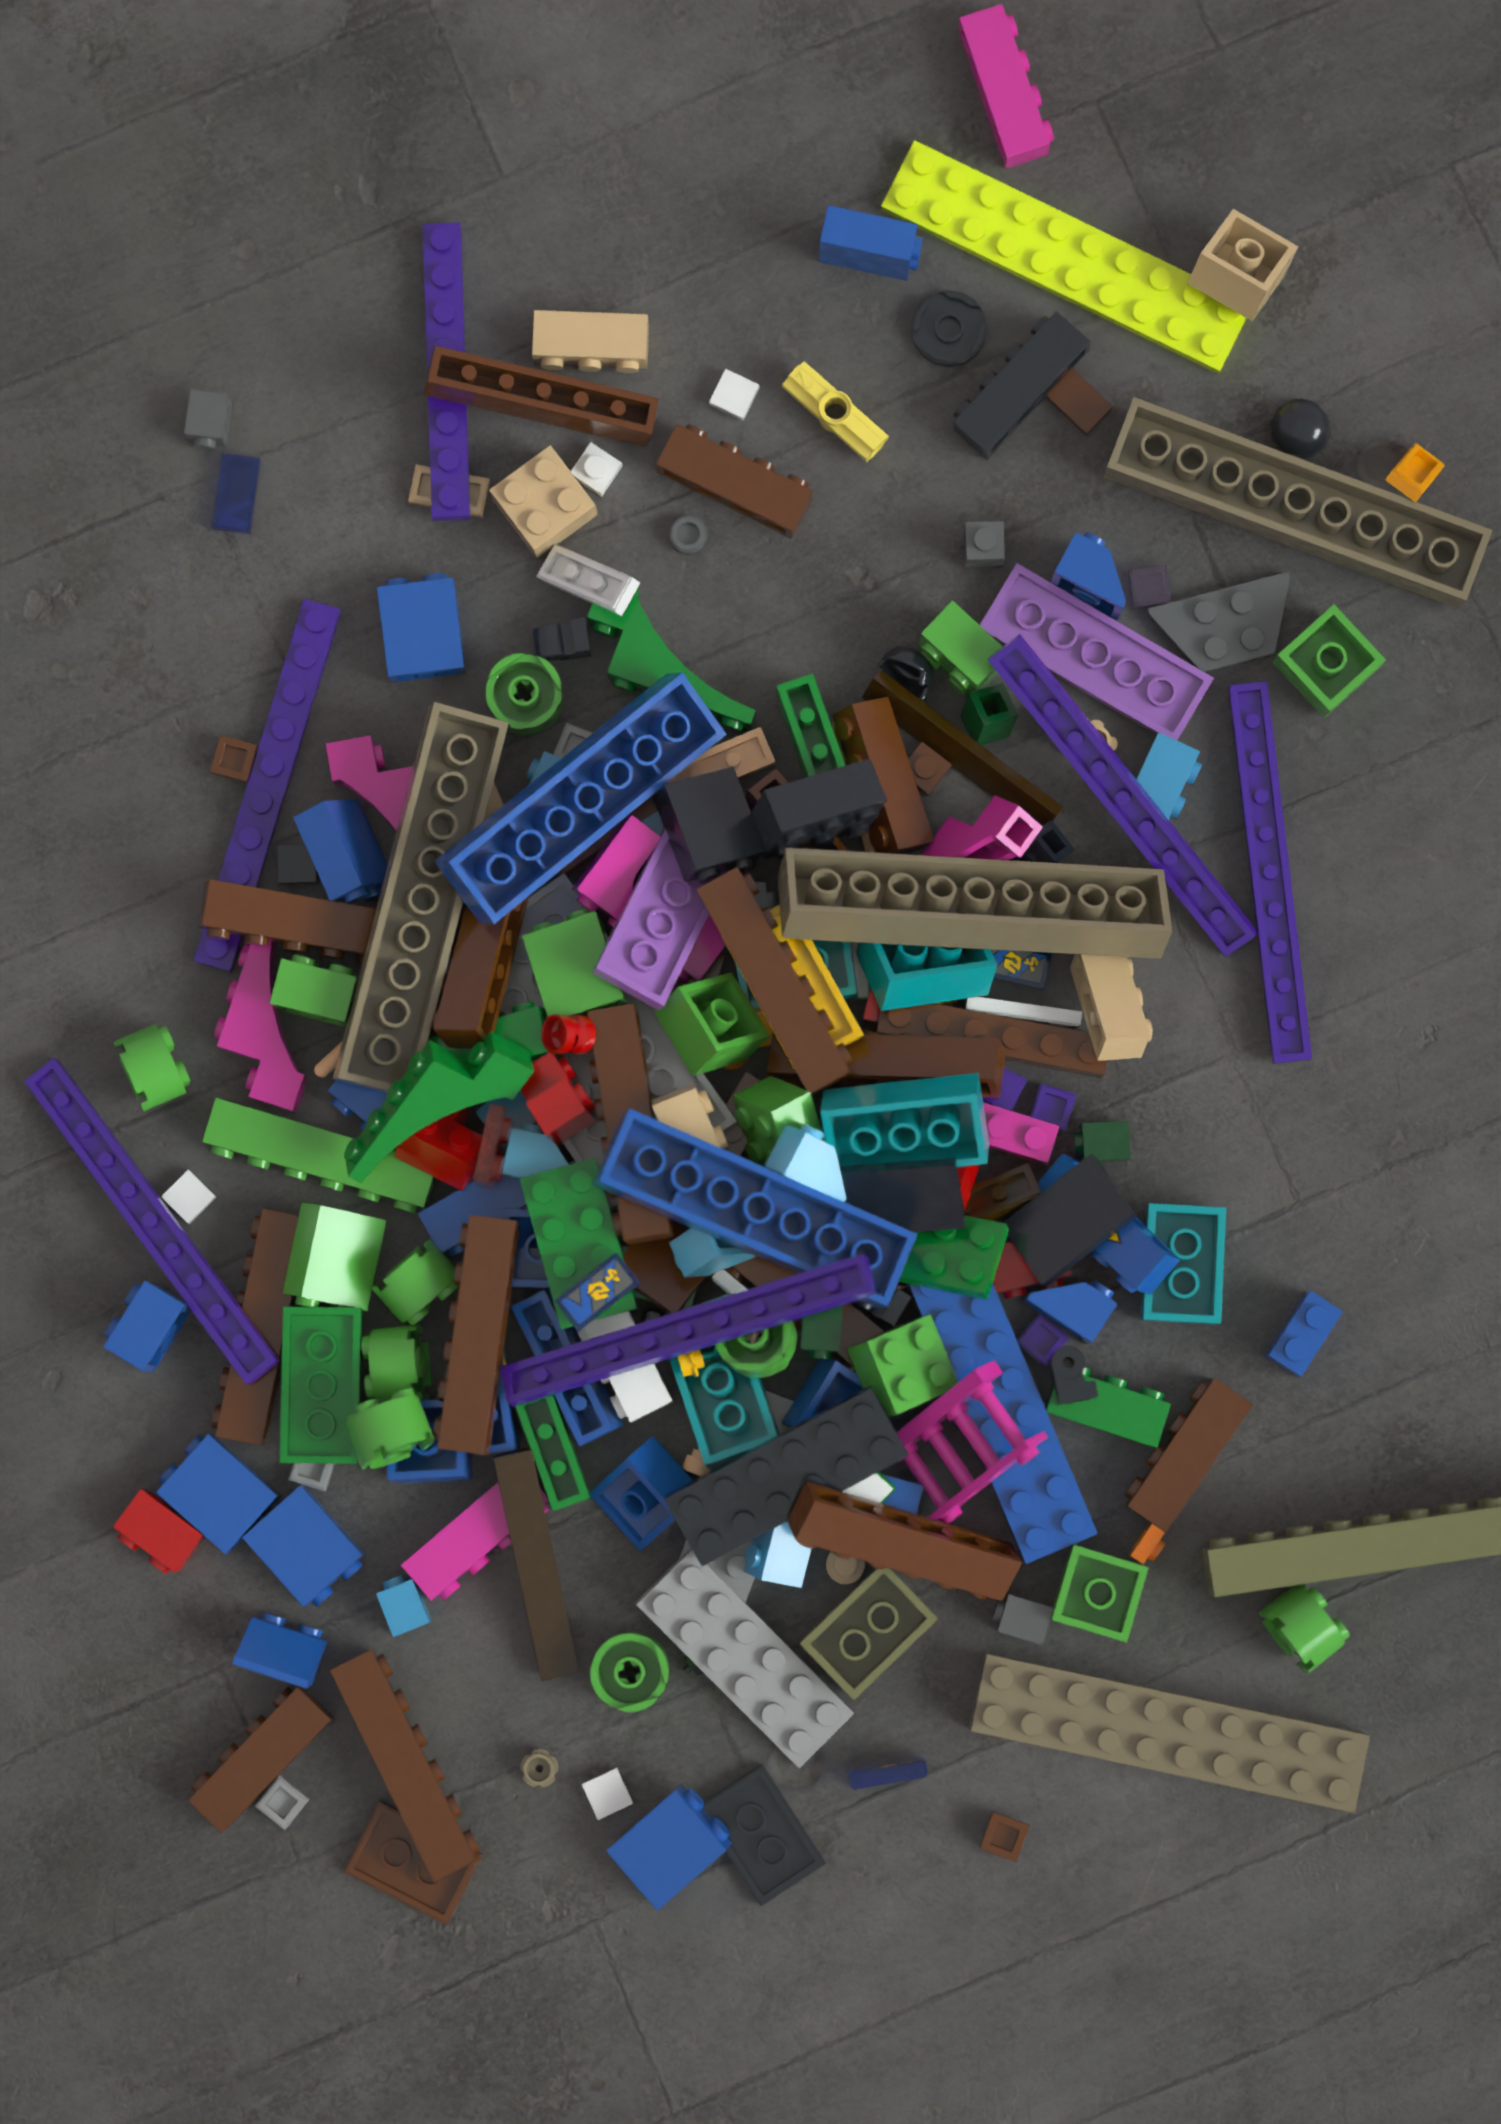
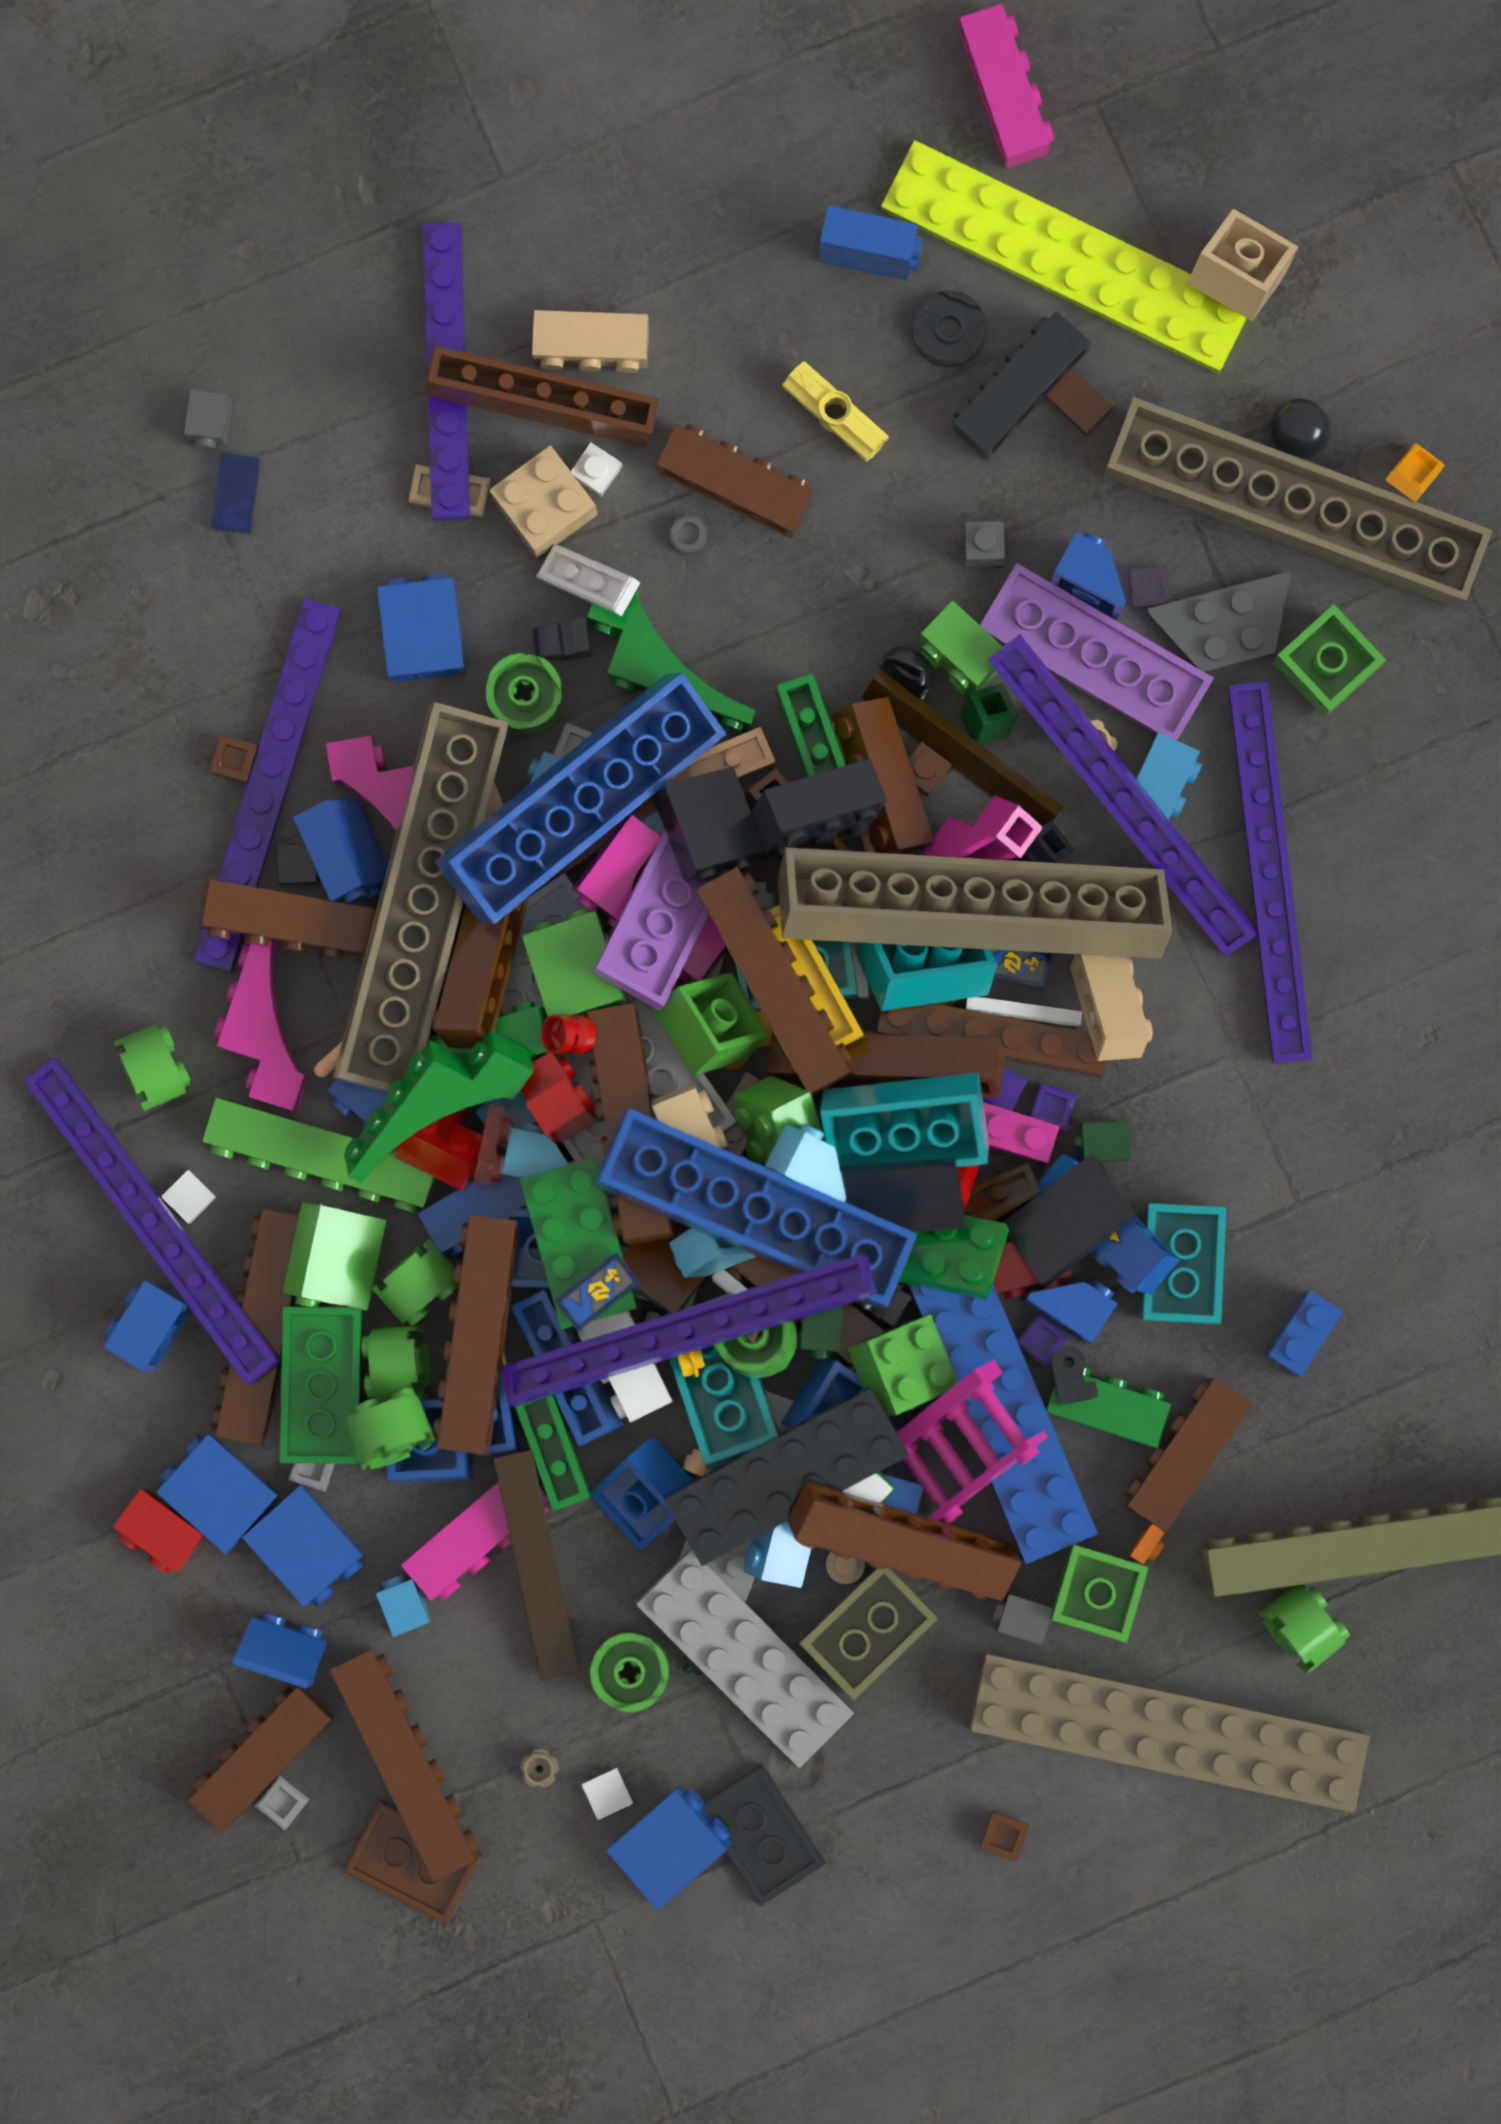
bright green brick [270,954,358,1027] -> none
white tile [709,369,760,421] -> none
clear blue tile [848,1758,928,1790] -> none
red tile [862,987,881,1025] -> none

